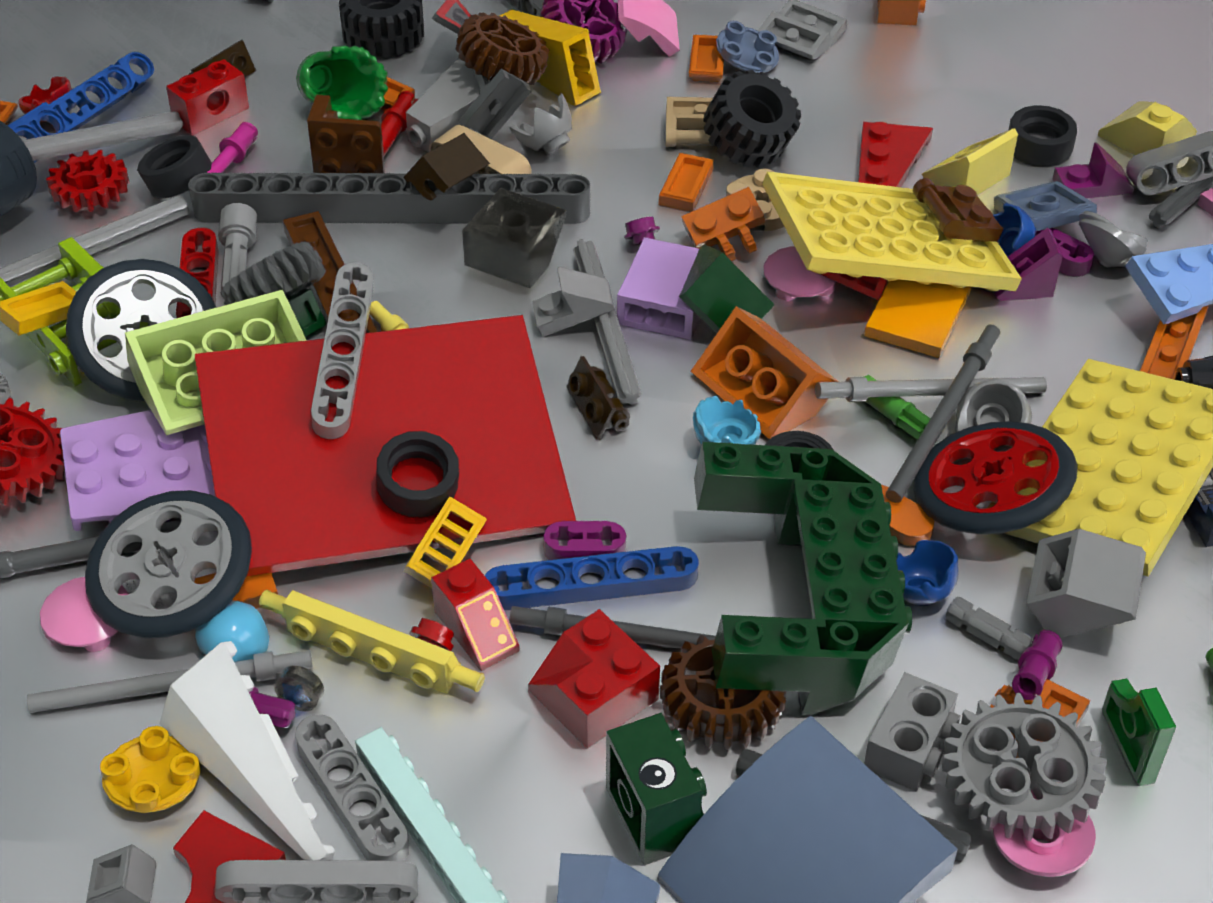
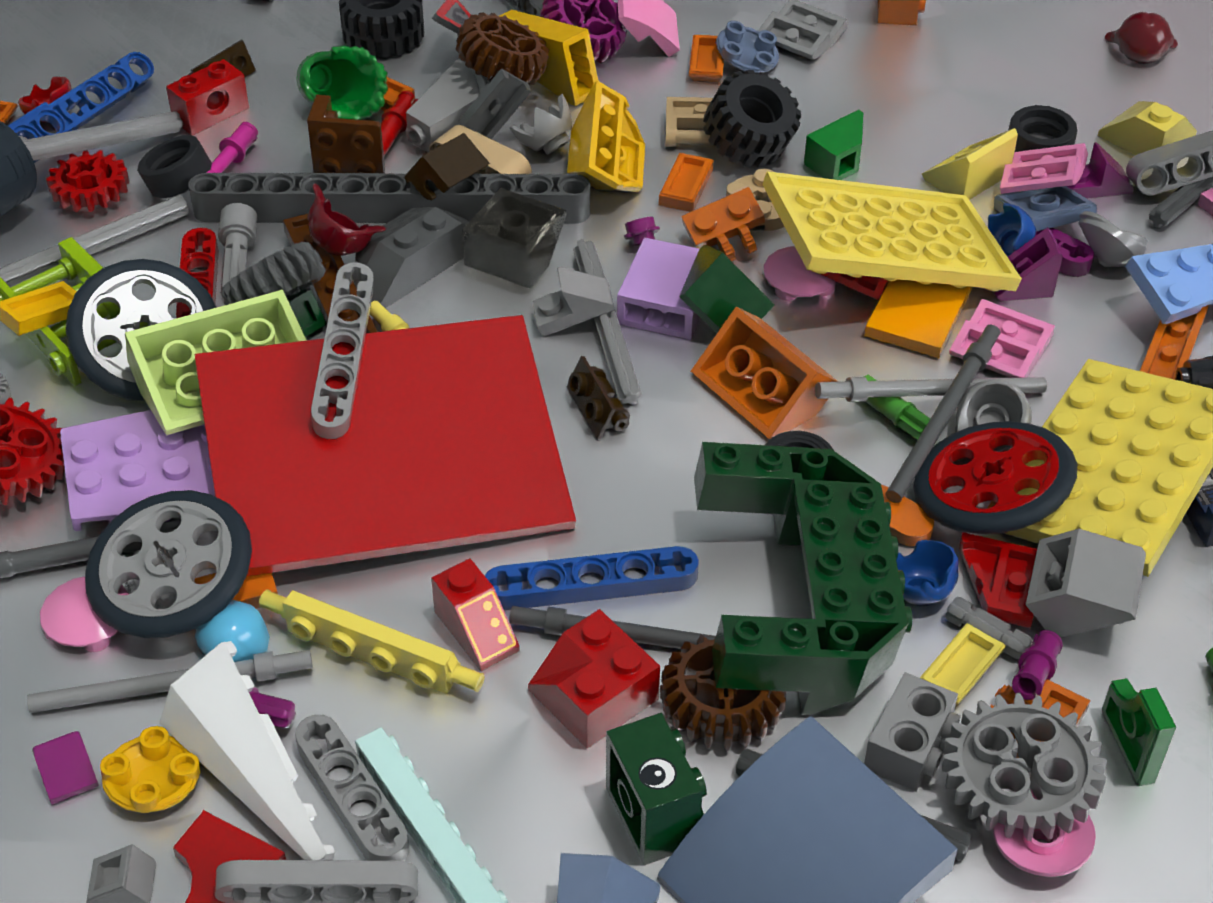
clear smoke tile [274,666,324,711] -> none
black tyre [376,431,459,517] -> none
yellow slope [403,496,487,589] -> none
red plate [409,618,454,651] -> none
magenta beam [543,521,627,560] -> none
medium azure hair [693,396,761,445] -> none
red wing [858,122,933,187] -> none
reddish brown plate [912,178,1003,242] -> none
none -> magenta slope [32,731,99,805]
none -> dark red hair [308,184,386,256]
none -> dark grey wedge [354,207,491,308]
none -> yellow wedge [567,80,645,193]
none -> green slope [804,109,864,180]
none -> light yellow tile [920,623,1007,706]
none -> bright pink slope [949,299,1055,378]
none -> red wing [959,532,1037,628]
none -> bright pink slope [1000,143,1088,194]
none -> dark red hair [1105,12,1178,64]

